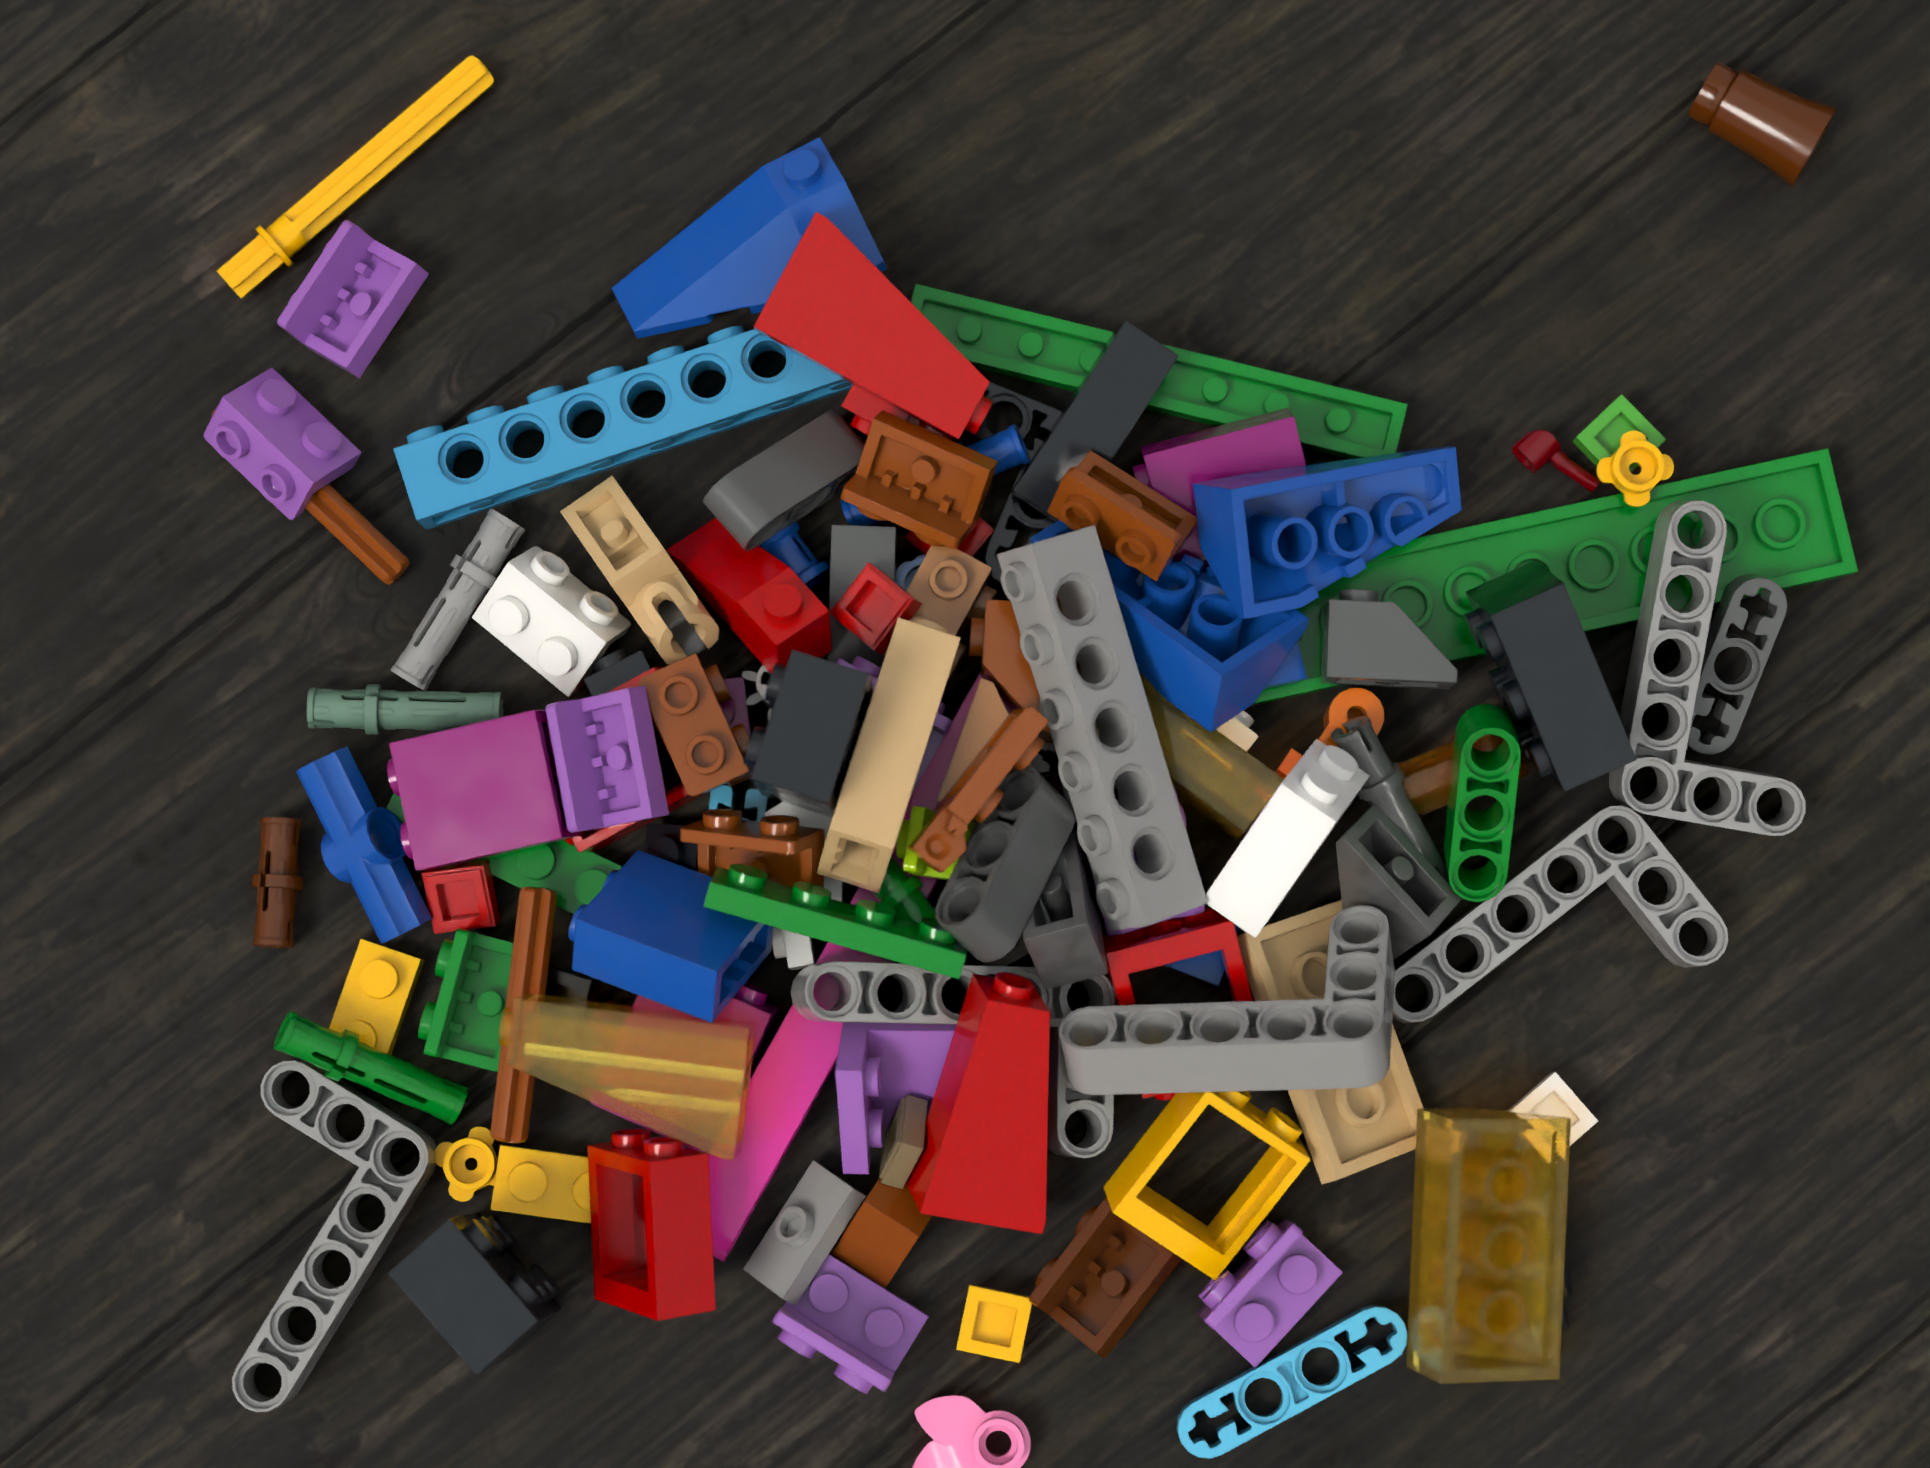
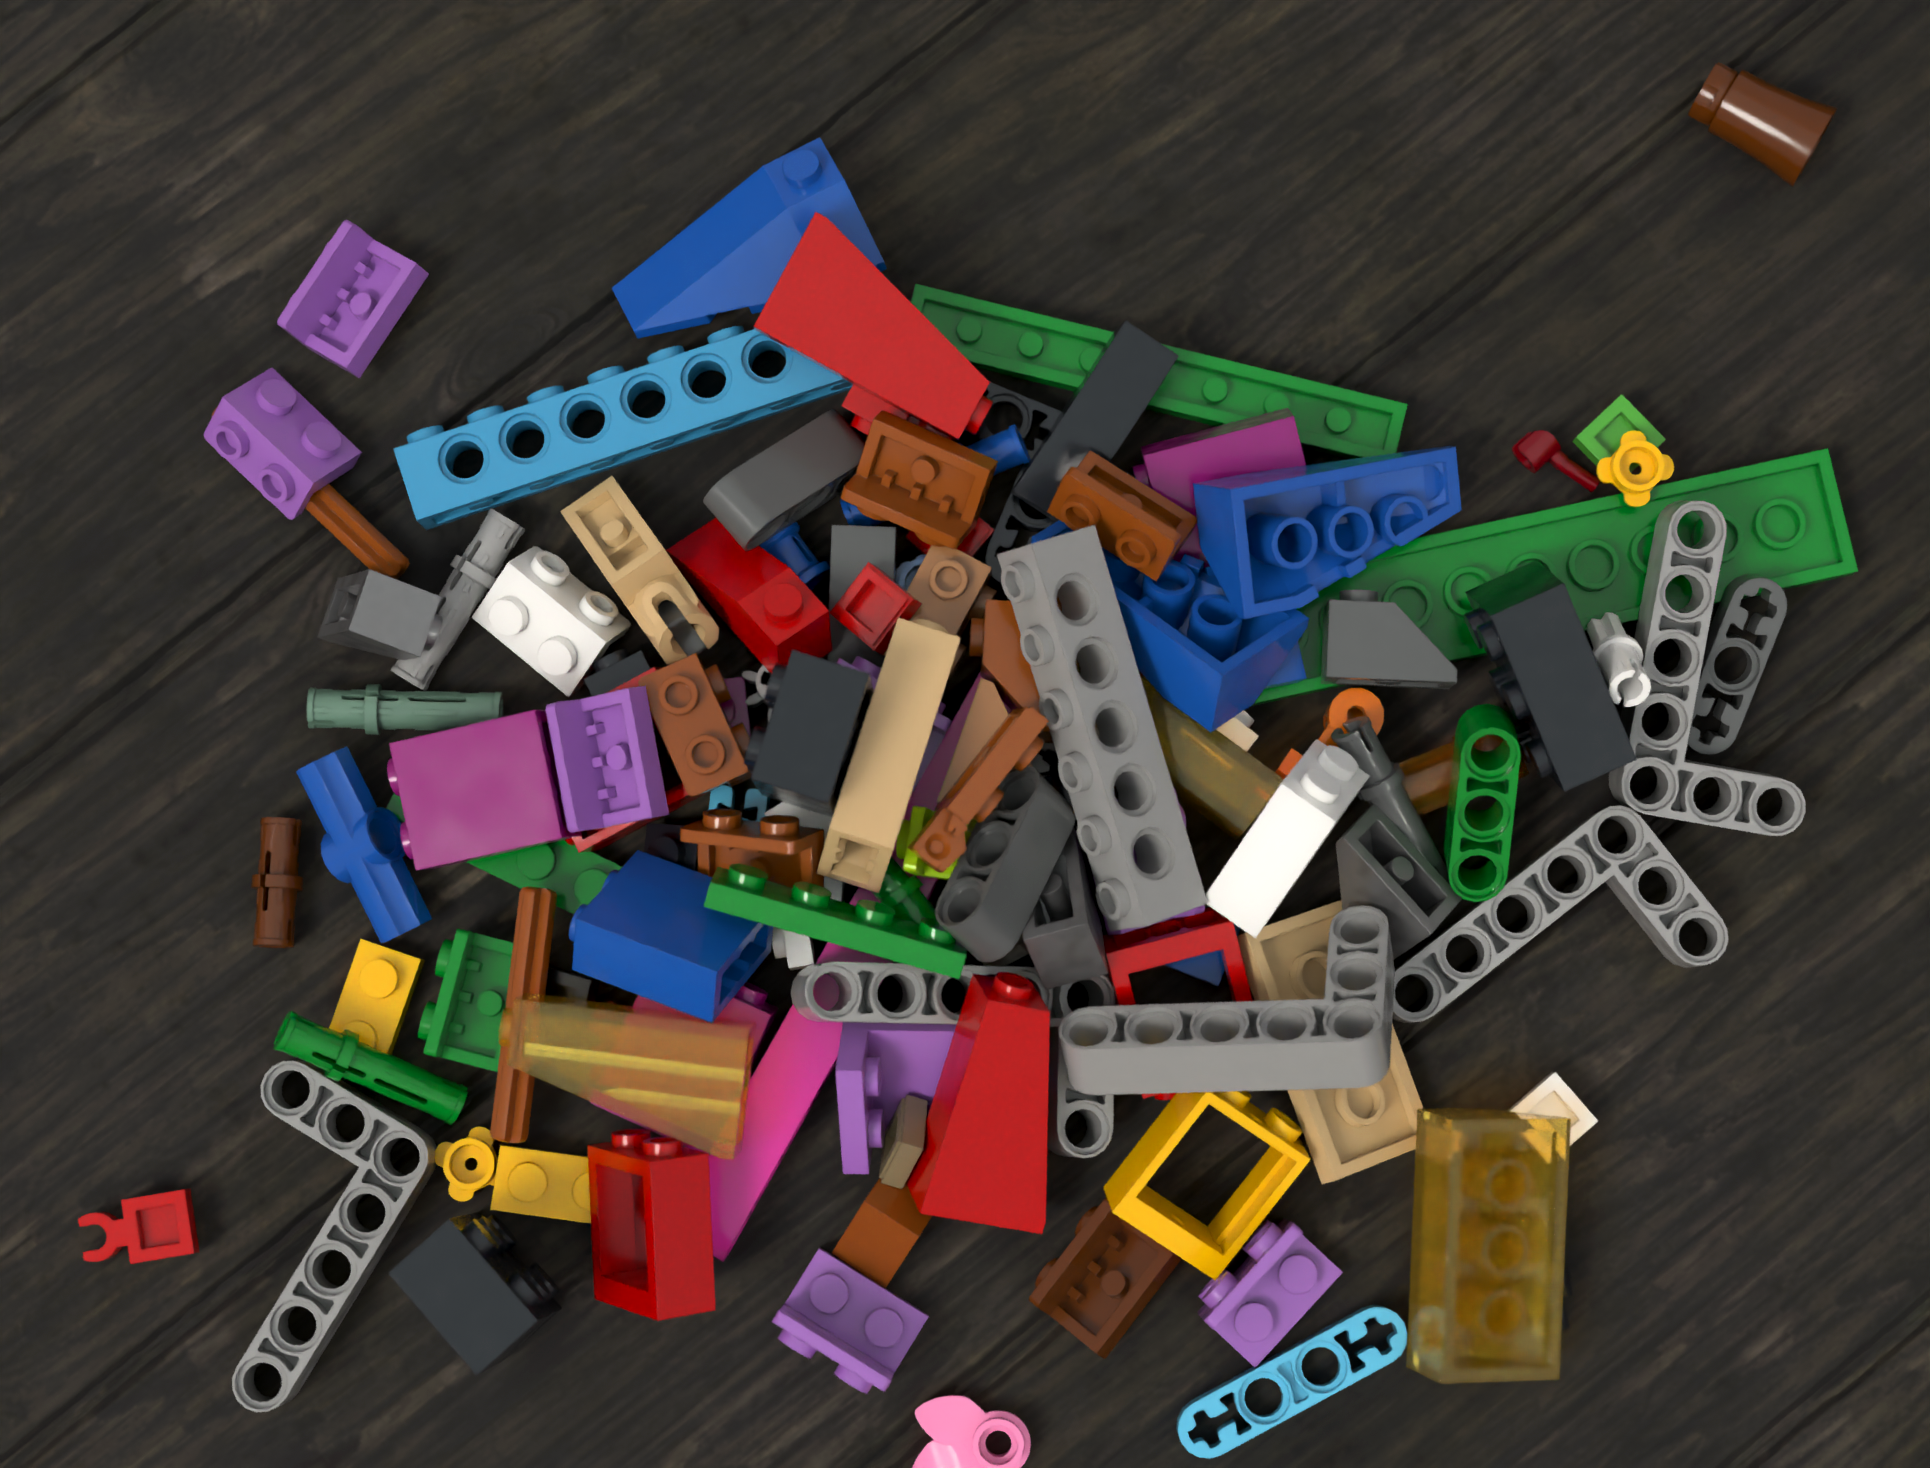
yellow axle [216,55,494,300] -> none
red tile [421,859,501,934] -> none
light grey plate [743,1160,866,1306] -> none
yellow plate [956,1284,1032,1363] -> none
none -> red plate [78,1189,200,1264]
none -> flat silver slope [317,569,442,660]
none -> white axle [1586,612,1651,707]

